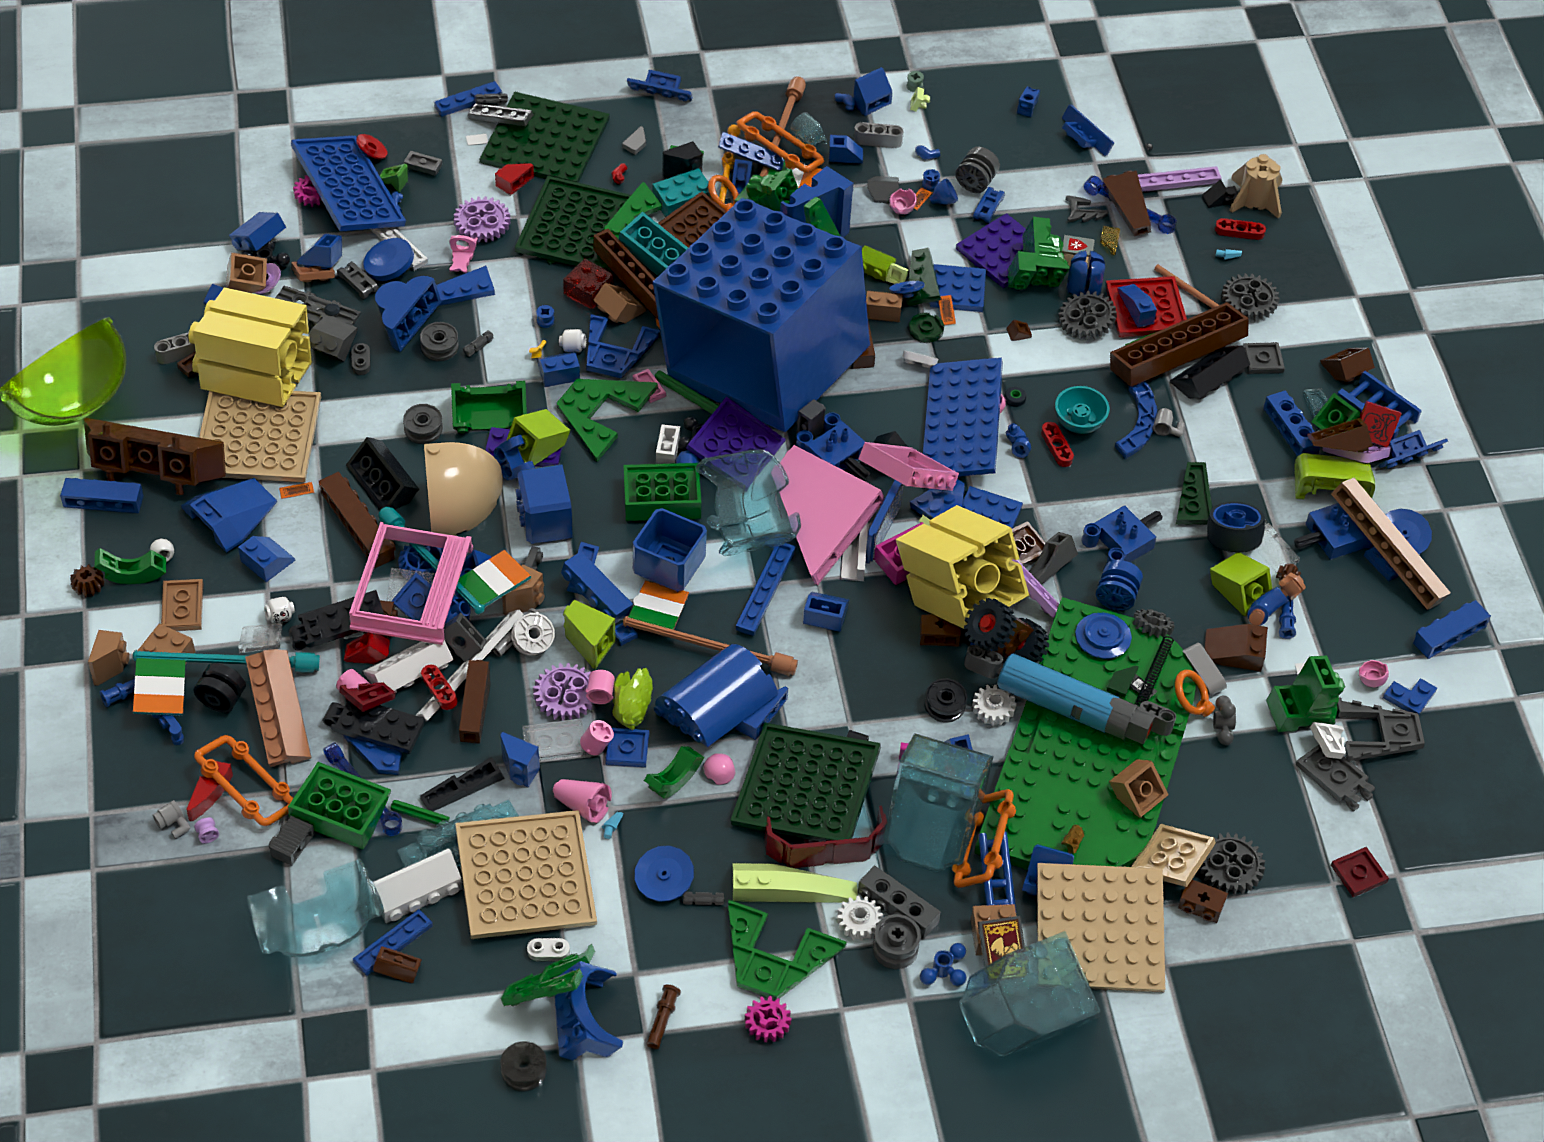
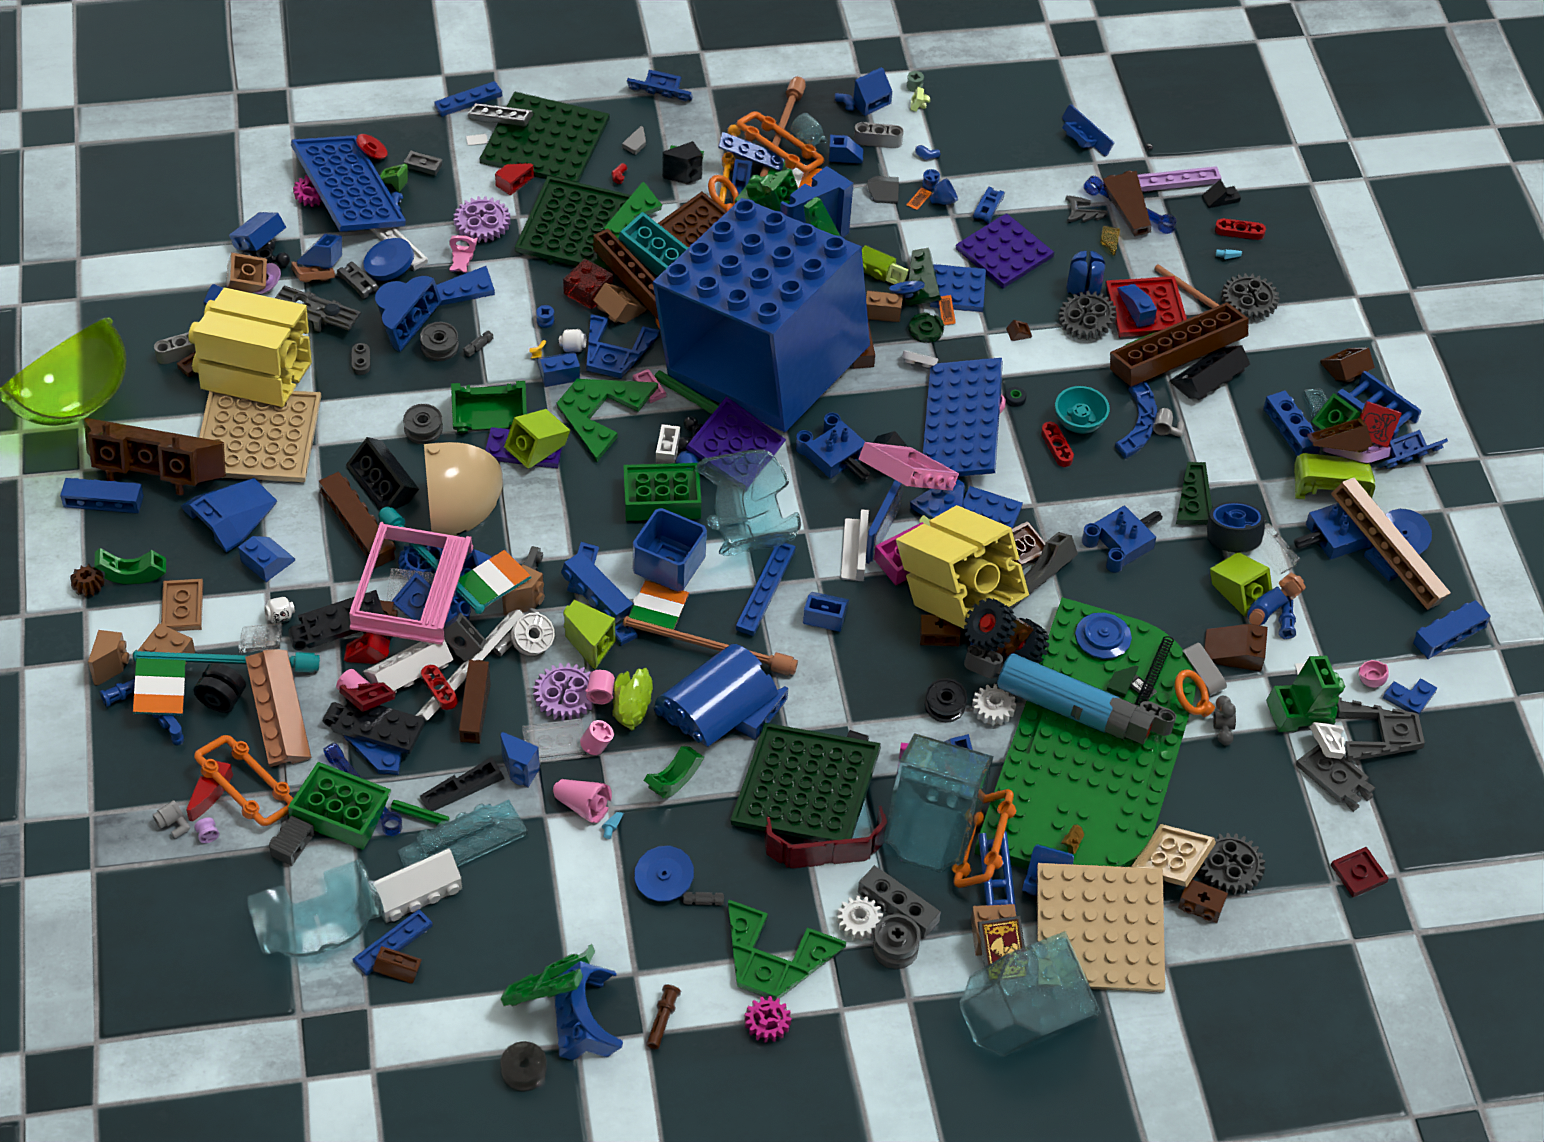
white piece [150,539,174,562] -> none
sticker [279,482,314,499] -> none
dark grey slope [309,316,358,361] -> none
tan plate [455,810,597,939] -> none
dark grey axle [475,93,508,104] -> none
blue piece [494,435,535,480] -> none
blue plate [515,464,573,544] -> none
white plate [527,938,570,961] -> none
blue tile [606,728,649,767] -> none
teal brick [652,168,712,217] -> none
bright pink hair [703,753,736,785] -> none
yellowish green wedge [733,863,858,903] -> none
bright pink slope [772,445,885,585] -> none
dark grey brick [796,399,826,439] -> none
bright pink hair [889,189,917,215] -> none
blue piece [920,943,967,986] -> none
dark grey wheel [955,147,1000,193] -> none
blue arm [1005,423,1031,458] -> none
green brick [1008,217,1070,290] -> none
lavender plate [1012,559,1059,618] -> none
blue leg [1017,86,1040,117] -> none
piece [1062,235,1095,266] -> none
blue wheel [1096,560,1143,611] -> none
medium nougat slope [1109,759,1169,817] -> none
dark grey gear [1133,609,1175,638] -> none
tan brick [1230,154,1282,218] -> none
dark grey tile [1243,342,1285,374] -> none
reddish brown gear [1276,563,1301,581] -> none

